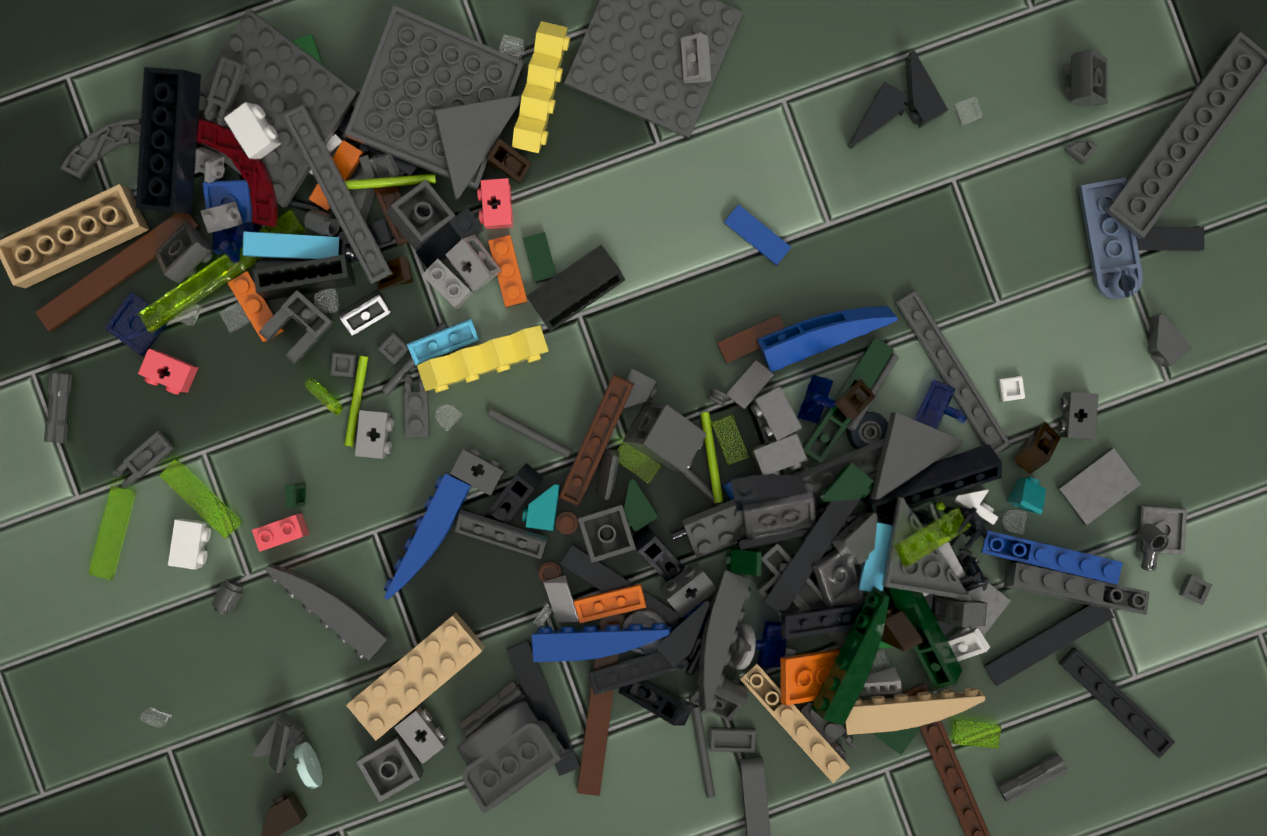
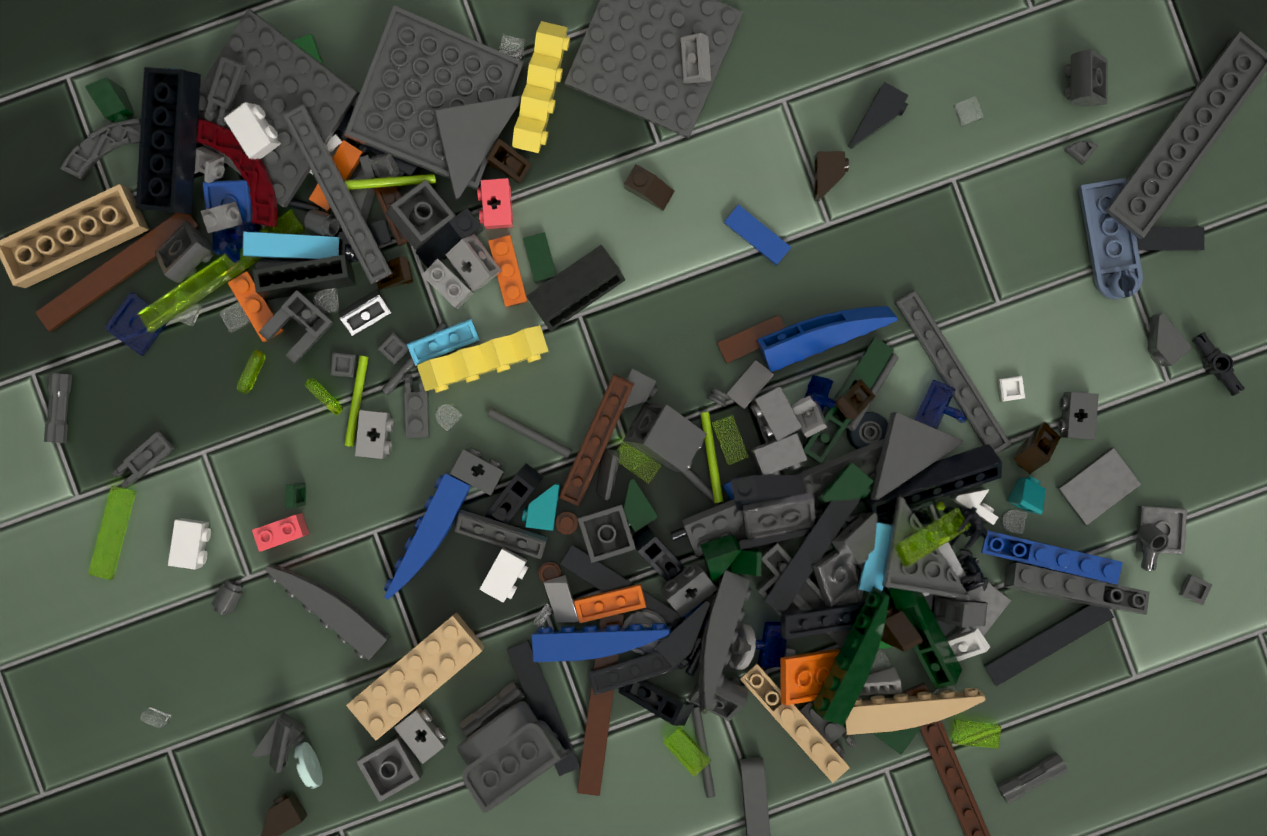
coral brick [138,349,199,395] -> none
clear neon green tile [159,459,243,539] -> none
dark grey tile [709,727,756,753] -> none
black slope [905,50,948,128] -> none
black tile [1058,647,1175,759] -> none
none -> dark green slope [85,77,134,123]
none -> clear neon green tile [237,349,266,394]
none -> white brick [479,547,529,603]
none -> dark brown slope [624,164,675,211]
none -> clear neon green tile [663,726,711,777]
none -> dark green slope [700,534,741,583]
none -> light grey bracket [791,396,827,437]
none -> dark brown slope [814,151,849,201]
none -> black pin [1191,332,1245,396]

